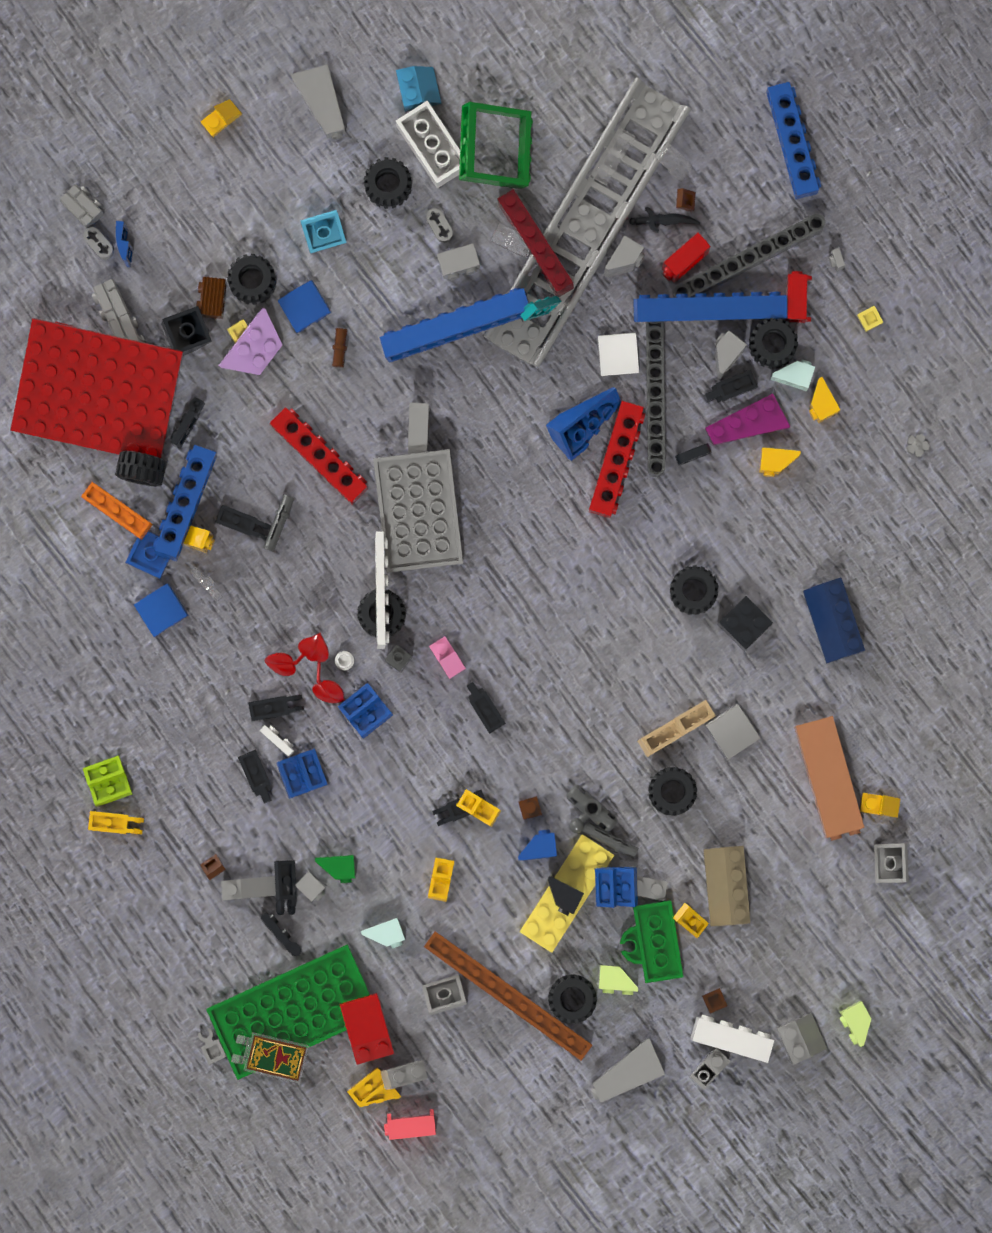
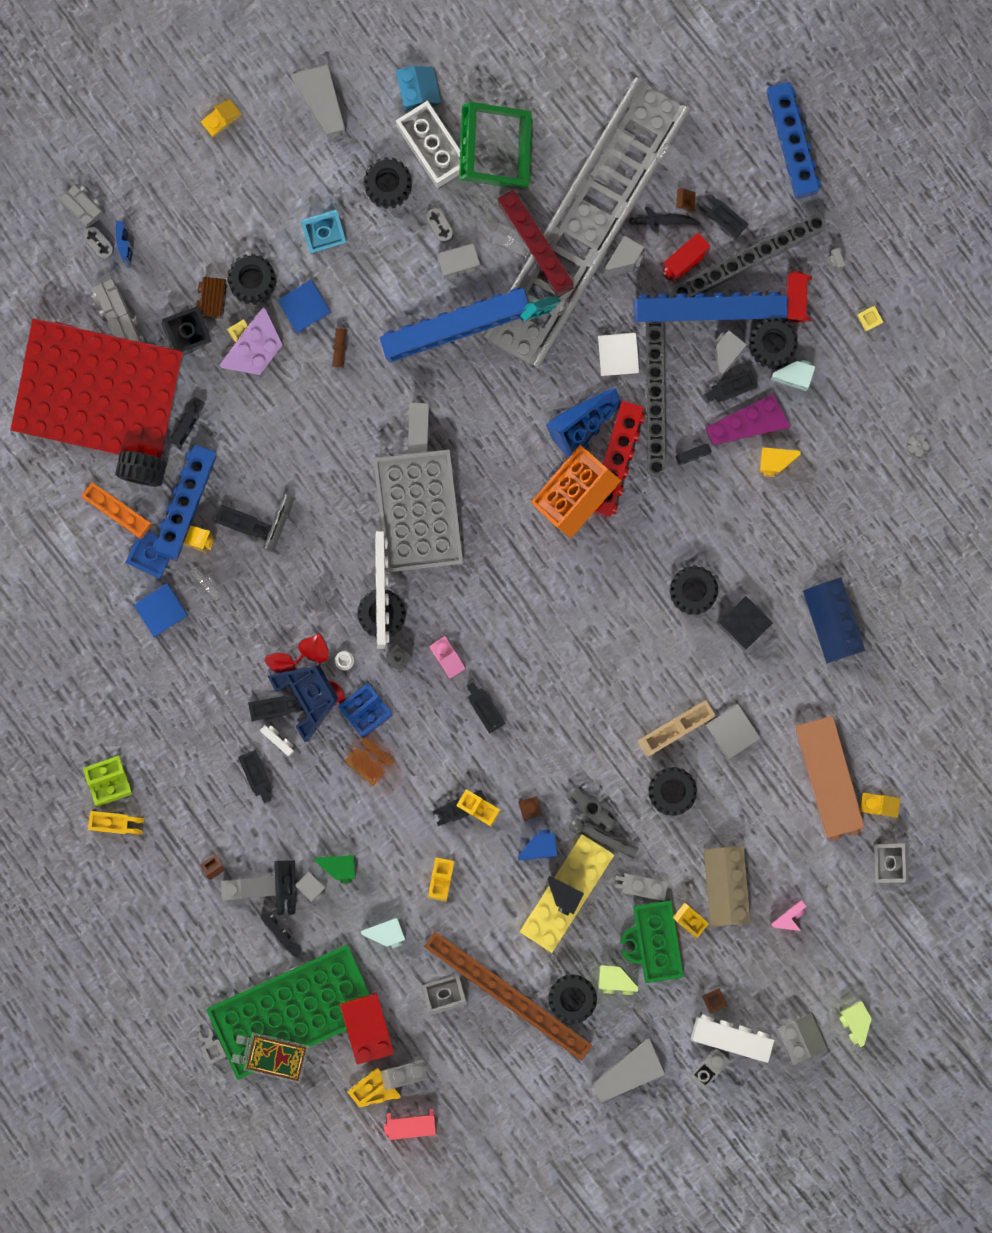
red brick [270,407,368,505] -> none
blue slope [276,749,328,799] -> none
blue slope [595,867,638,908] -> none
yellow slope [809,377,840,423] -> none
none -> dark blue wing [267,665,339,742]
none -> clear orange plate [344,737,394,786]
none -> orange slope [530,445,621,539]
none -> black hinge [697,192,749,239]
none -> bright pink slope [770,900,807,931]

